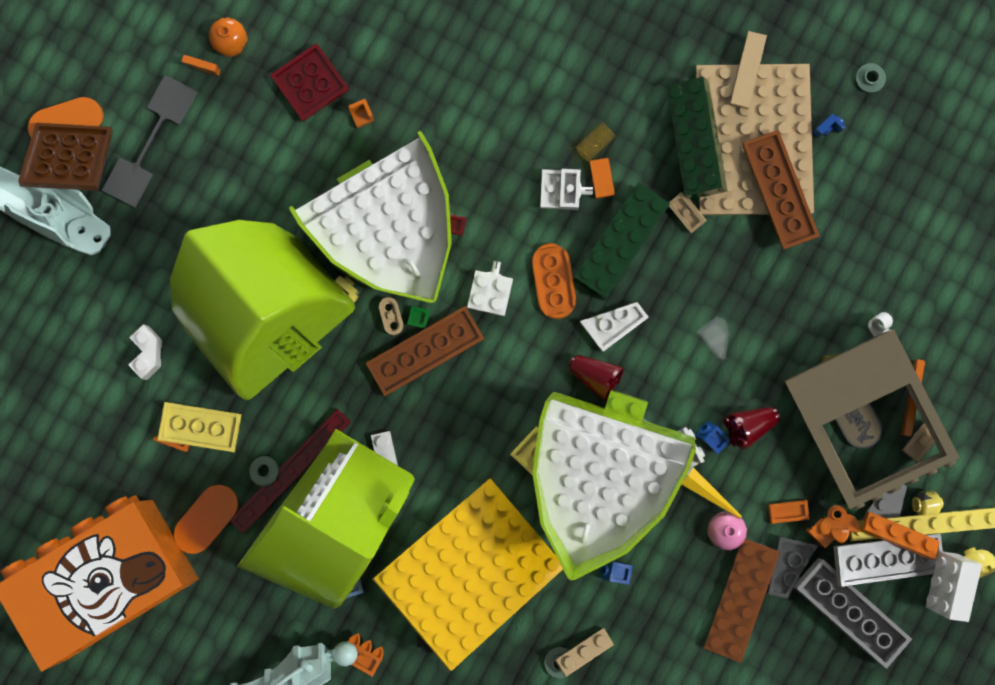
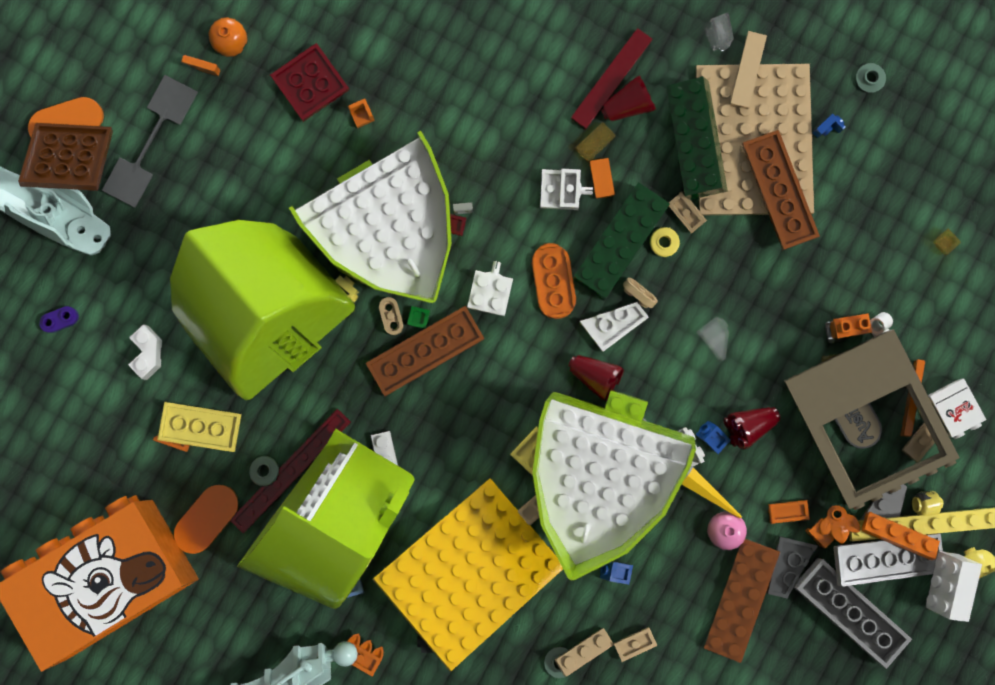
none -> dark purple plate [40,306,79,333]
none -> light grey tile [453,202,473,215]
none -> tan tile [518,495,539,525]
none -> dark red tile [571,28,653,130]
none -> dark red cone [601,75,656,121]
none -> tan plate [614,627,657,662]
none -> tan plate [623,278,658,308]
none -> light yellow piece [650,227,680,257]
none -> clear slope [705,12,734,51]
none -> orange hips [825,313,872,343]
none -> white panel [928,379,986,439]
none -> clear yellow plate [933,228,961,256]

